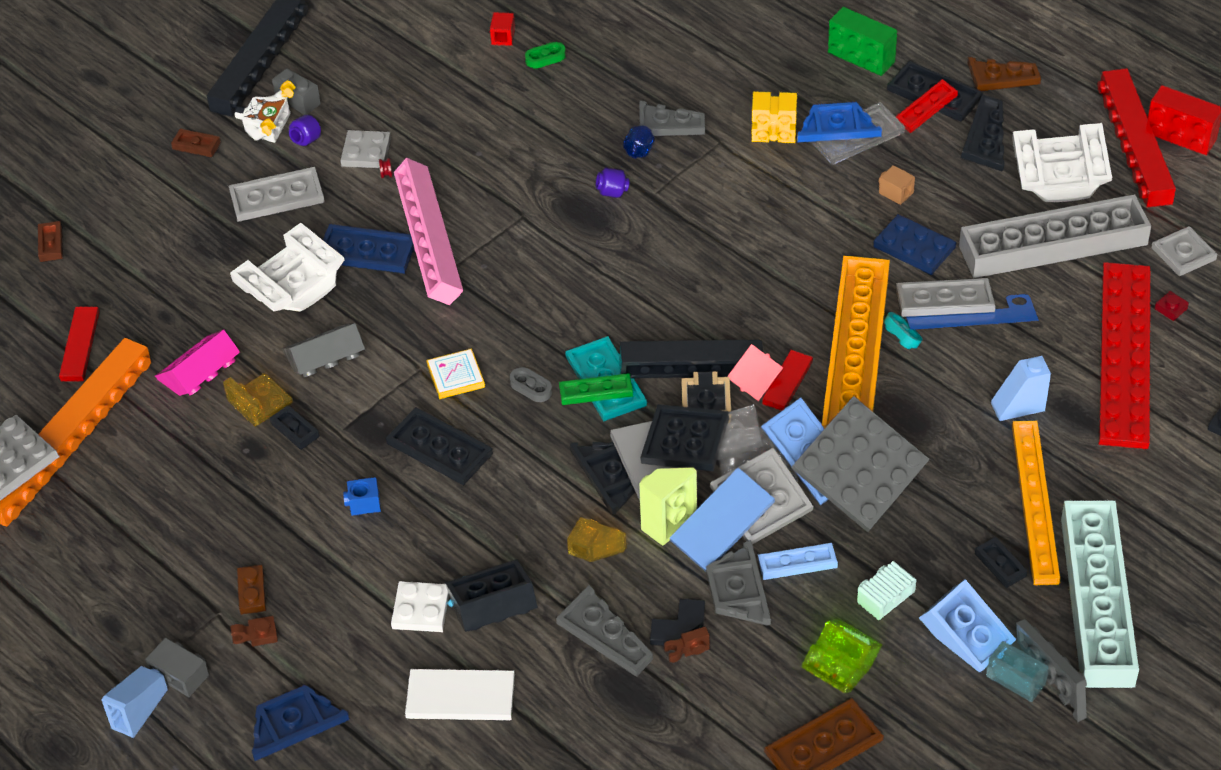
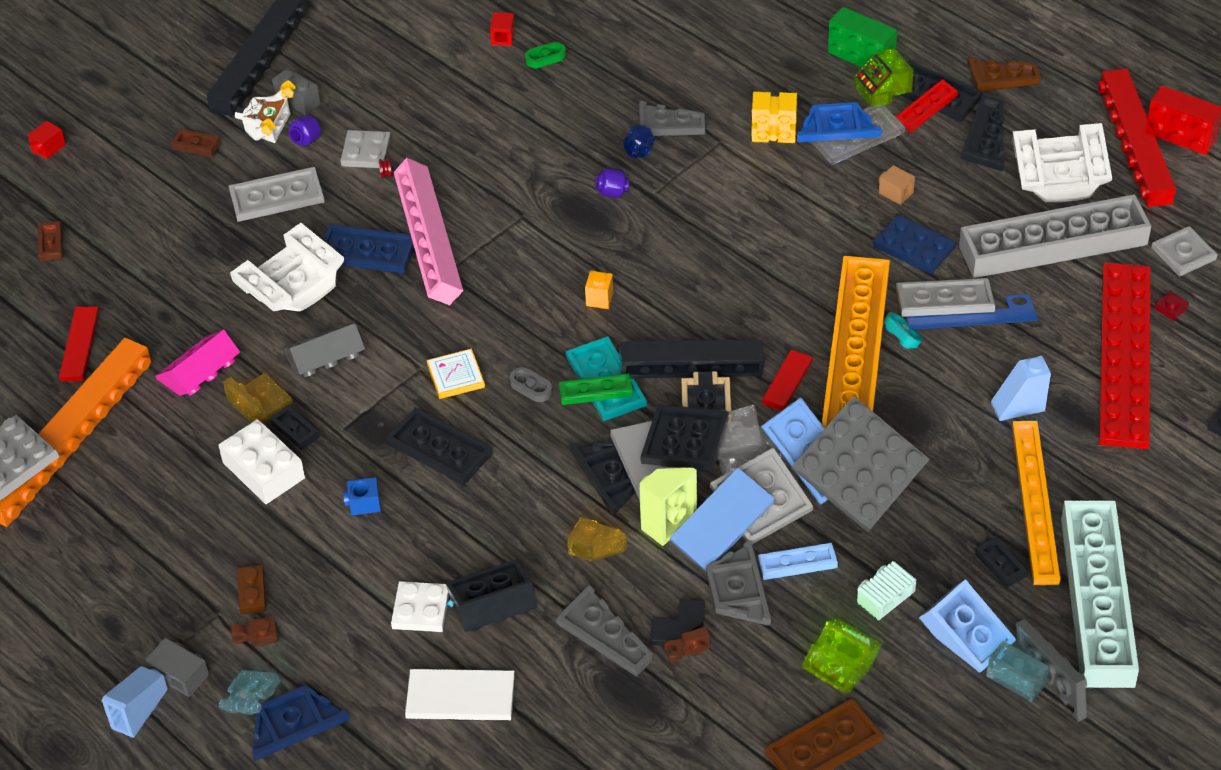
coral piece [727,344,783,401] -> none
none -> red brick [28,121,66,159]
none -> white brick [218,419,305,504]
none -> clear light blue plate [219,670,281,715]
none -> light orange brick [585,271,614,309]
none -> clear neon green piece [854,49,913,107]

